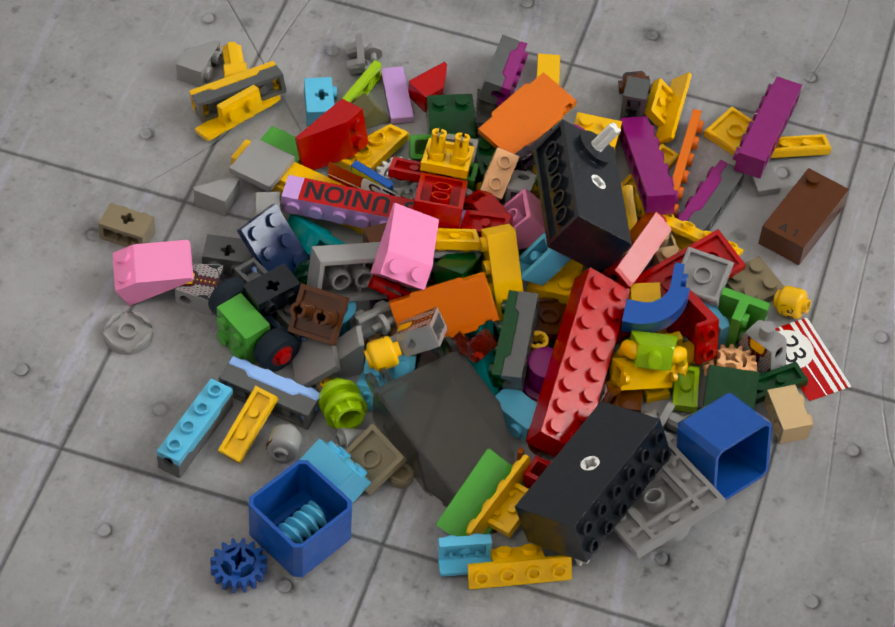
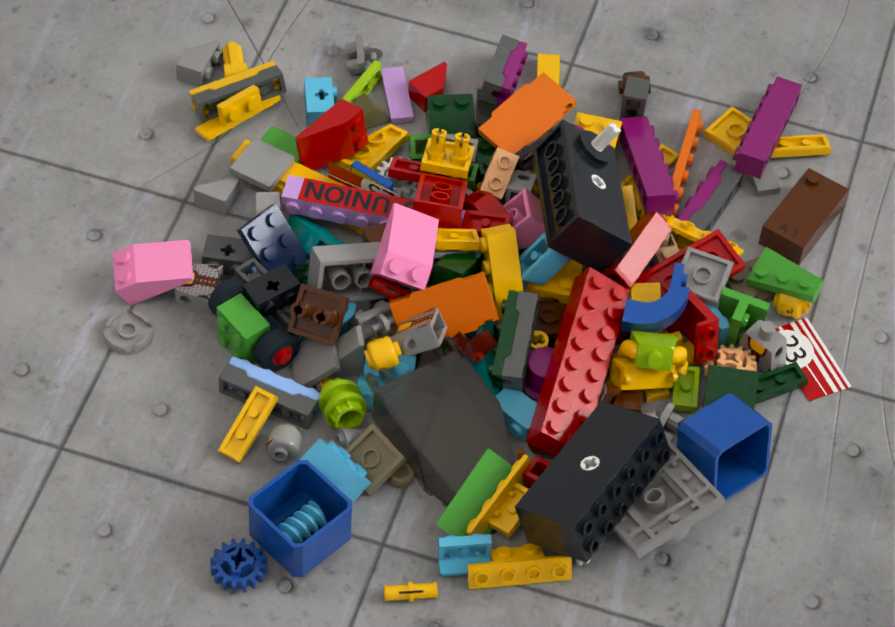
dark tan brick [98,203,155,247] -> none
medium azure piece [157,378,233,478] -> none
yellow bracket [644,72,692,145] -> none
tan brick [764,385,813,444] -> none
none -> yellow pin [384,581,438,602]
none -> bright green wing [746,247,823,303]

